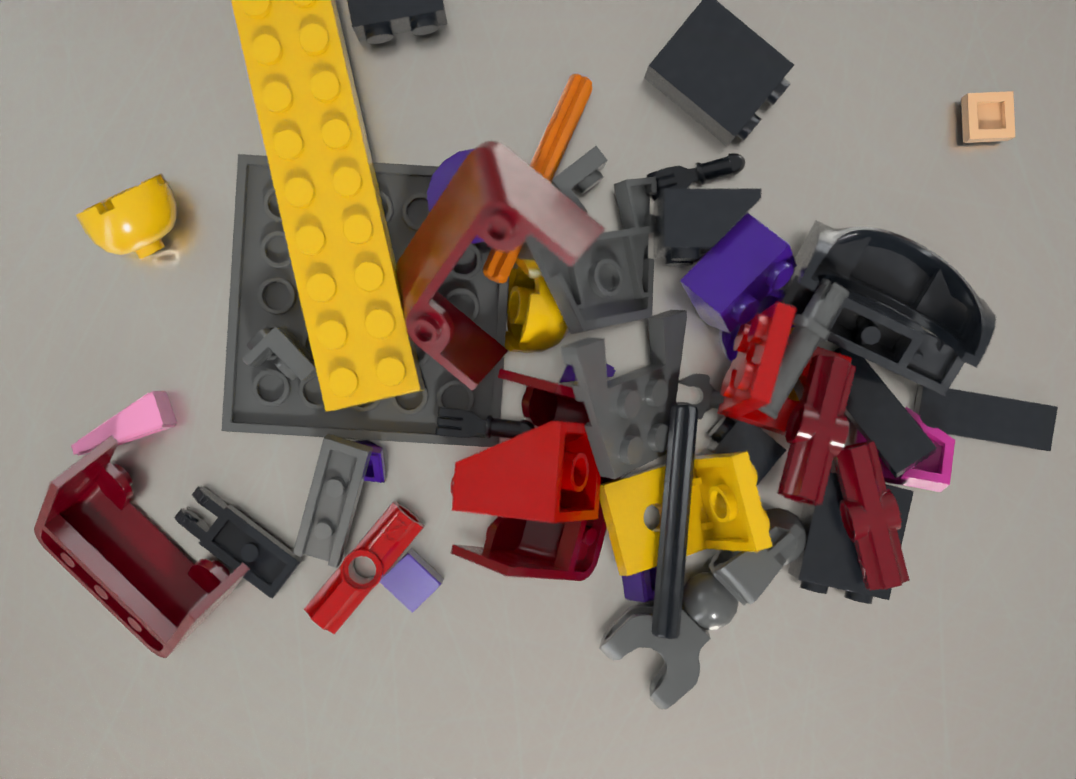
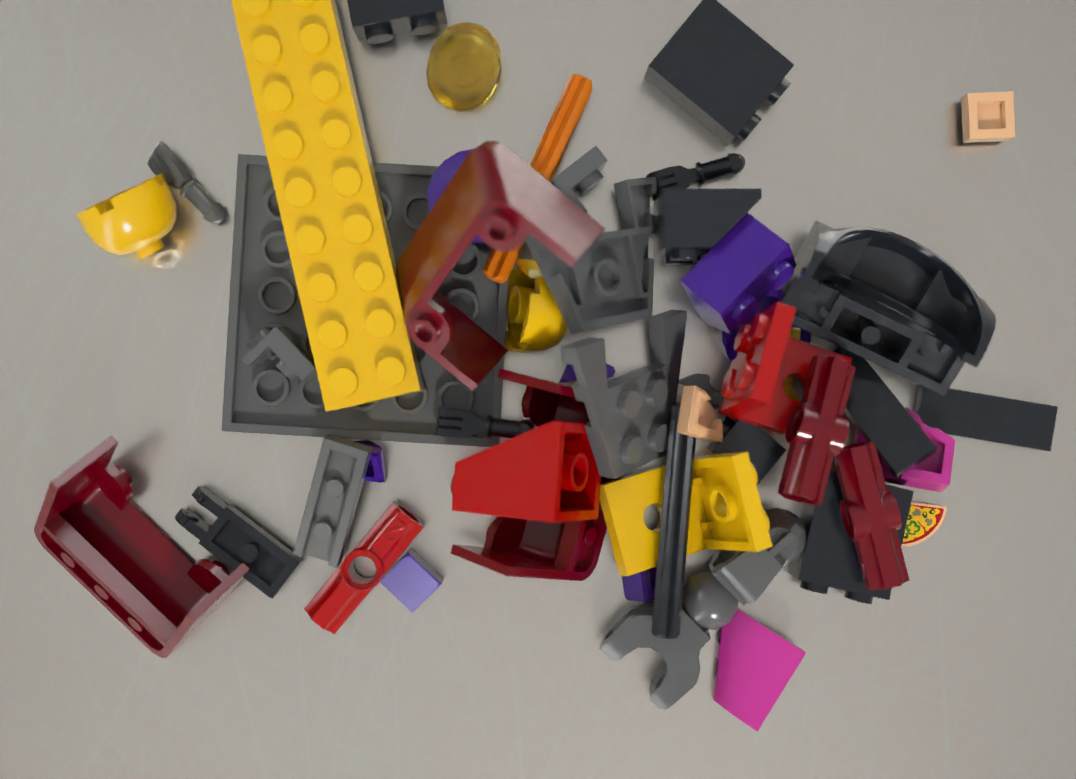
bright pink slope [71,391,177,456] -> none
dark grey pin [757,278,850,419] -> none
none -> dark grey piece [147,141,225,224]
none -> clear yellow piece [426,22,502,111]
none -> light nougat tile [677,385,723,442]
none -> dark pink slope [712,608,806,732]
none -> tile [901,501,947,547]

